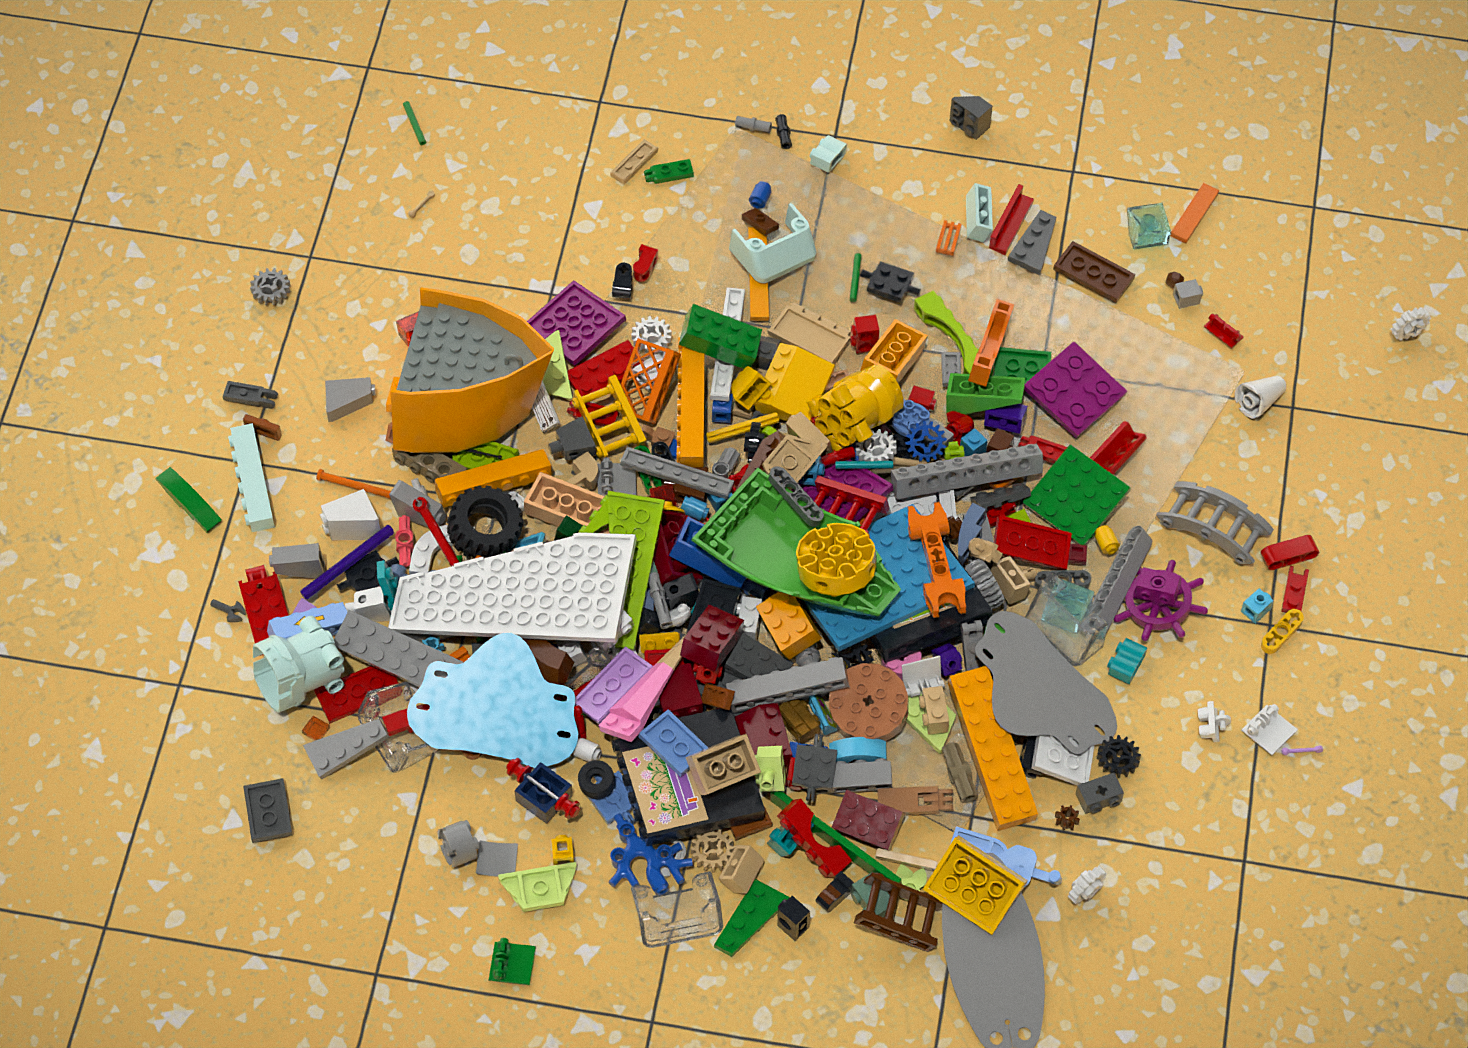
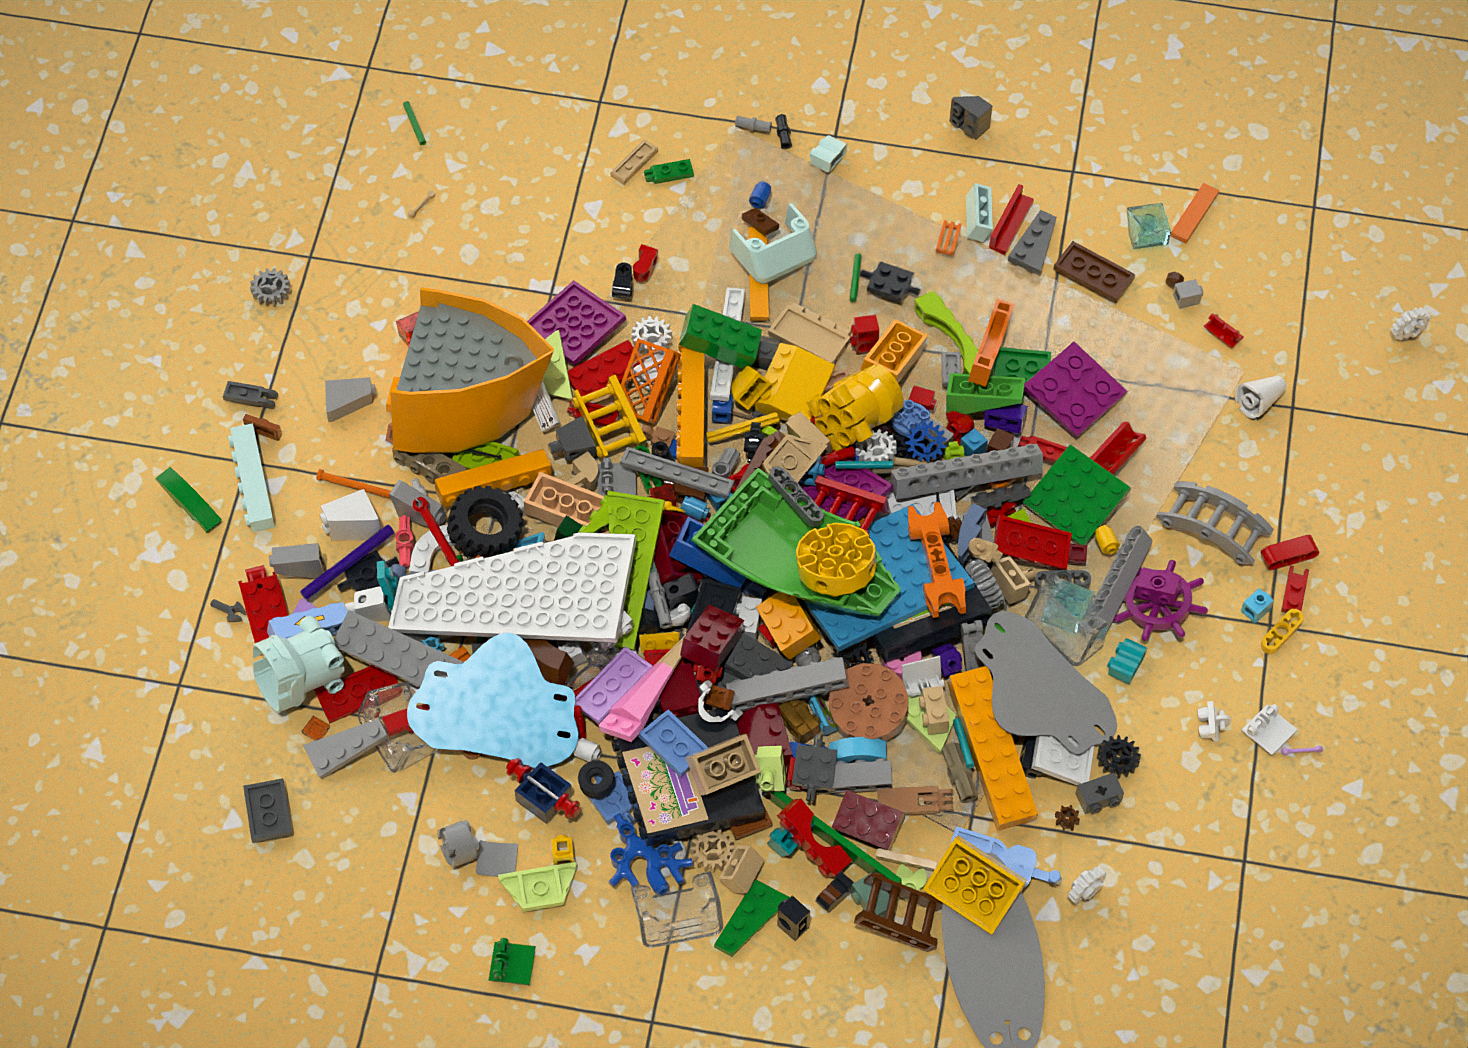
none -> white helmet [698,680,743,722]
none -> red tile [757,624,777,648]
none -> teal bar [953,718,975,769]

